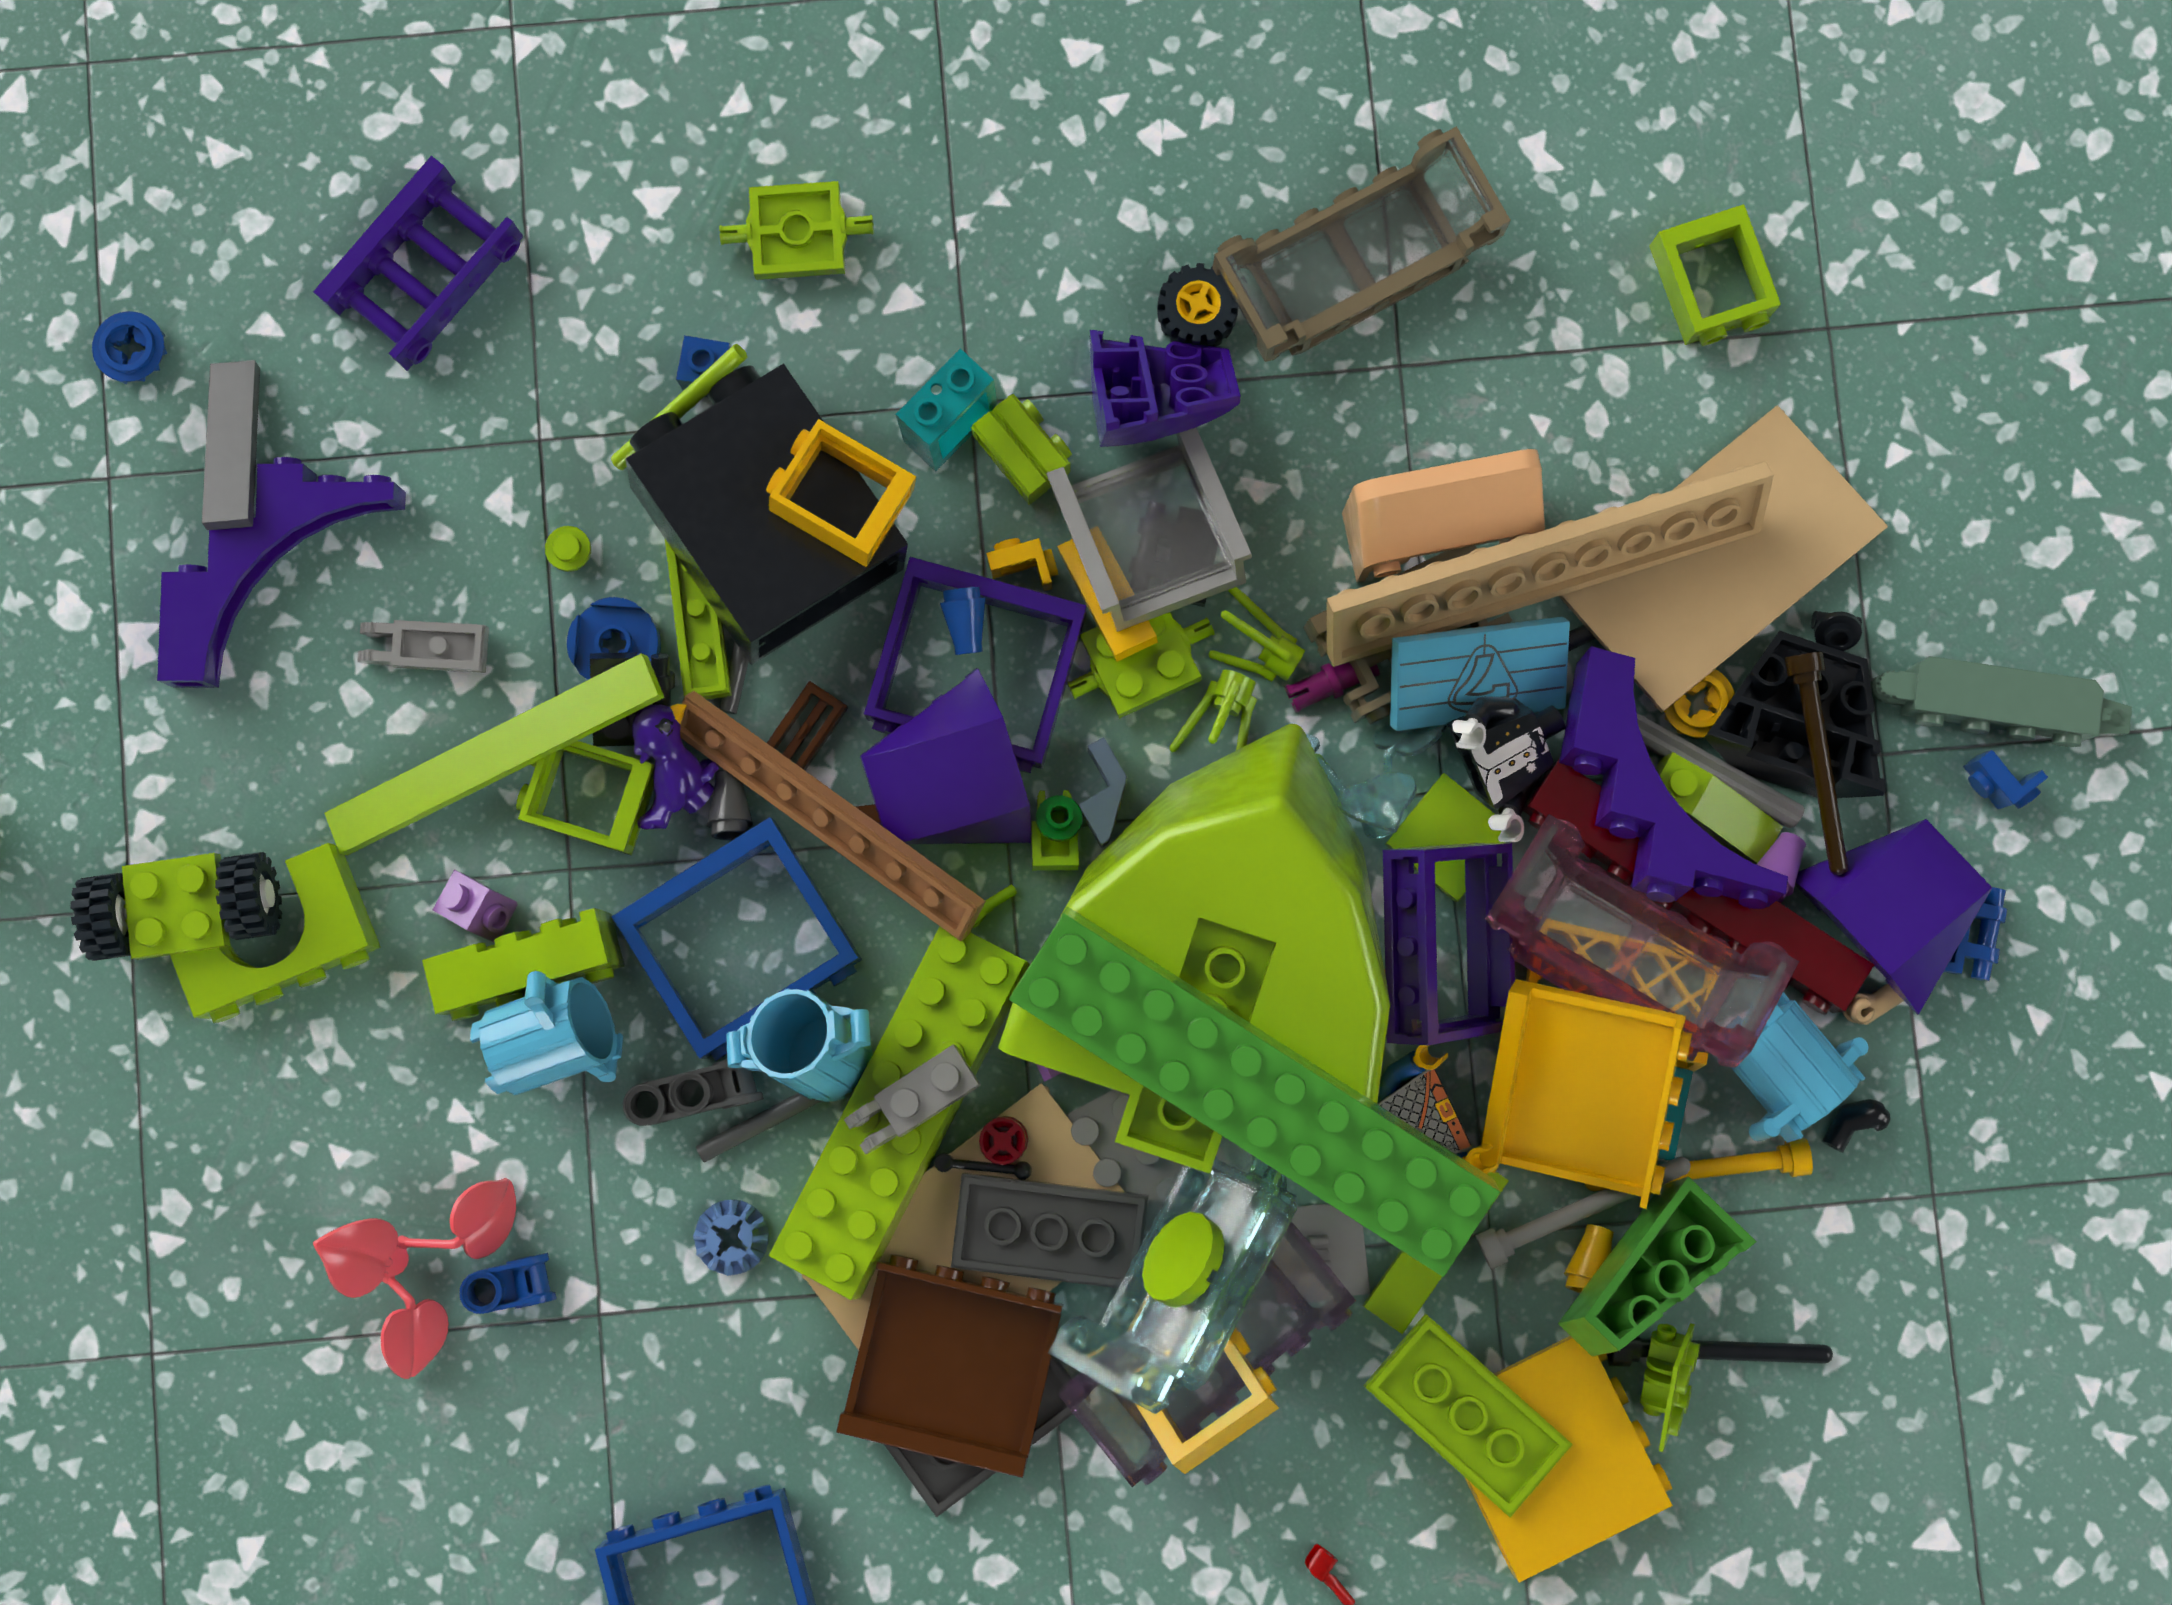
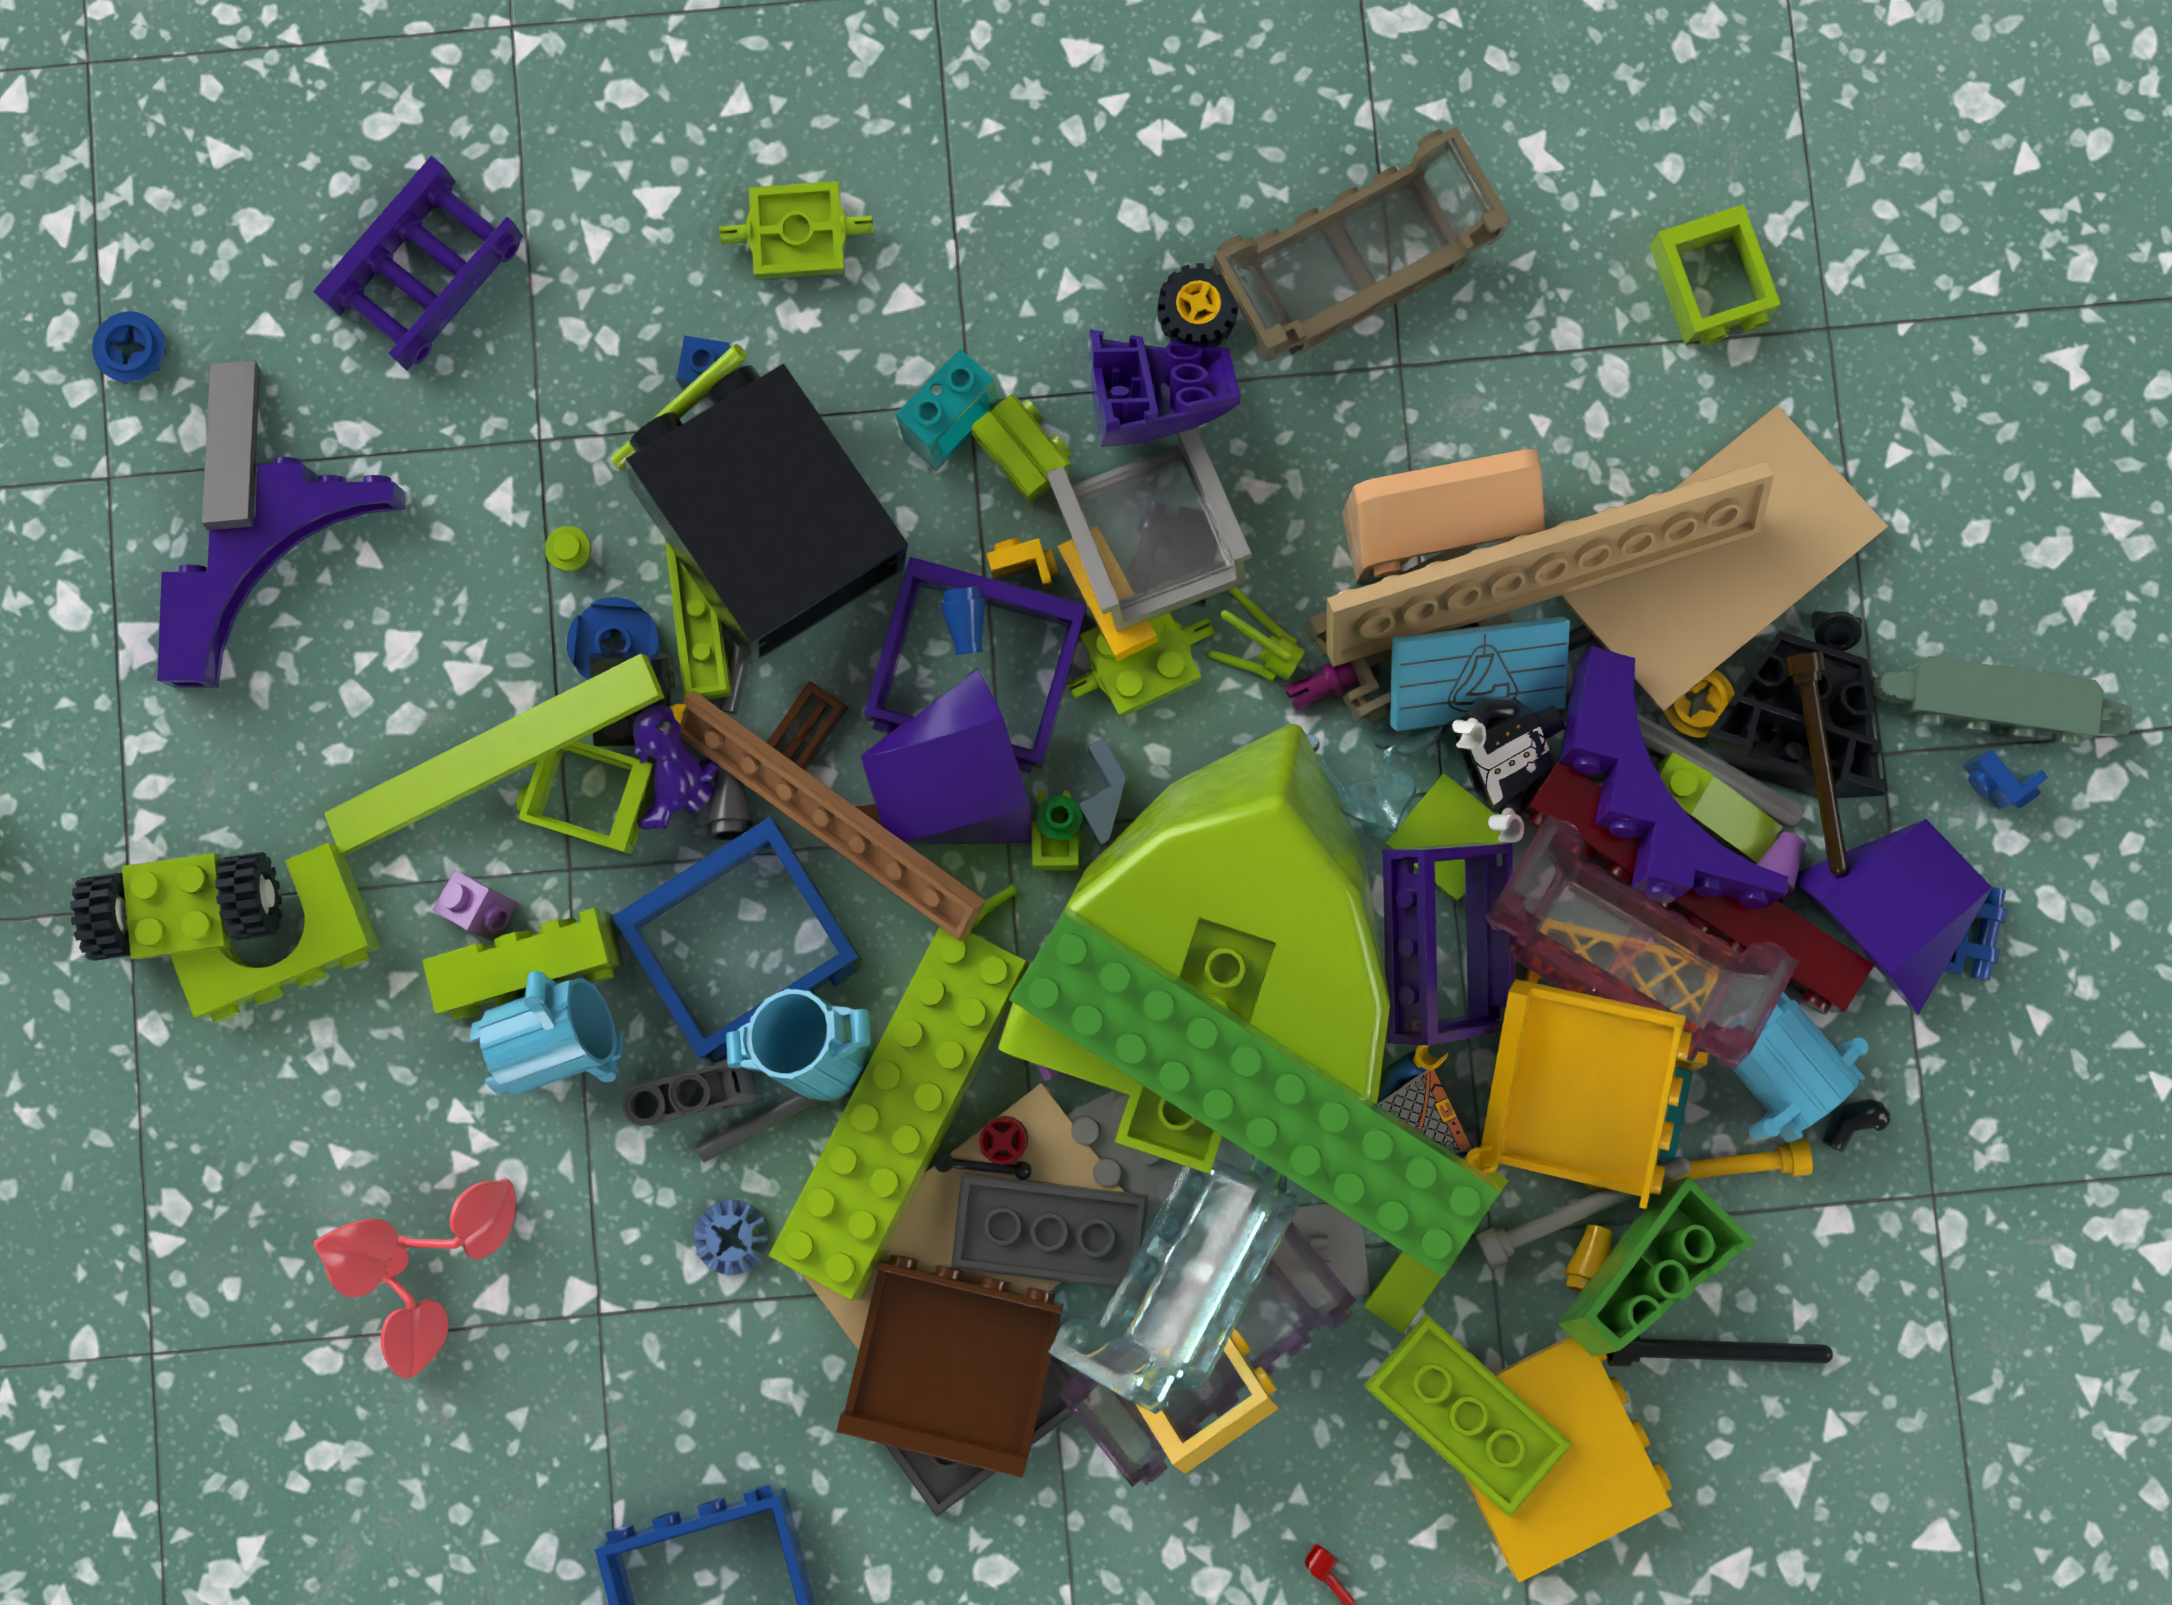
light grey hinge [357,620,489,673] -> none
blue piece [460,1253,557,1314] -> none
yellow window [766,419,916,567] -> none
light grey hinge [844,1044,980,1155] -> none
lime tile [1142,1212,1225,1308] -> none
lime plant [1169,669,1258,752] -> none
lime hinge [1640,1323,1700,1452] -> none
tan arm [1843,984,1904,1025] -> none

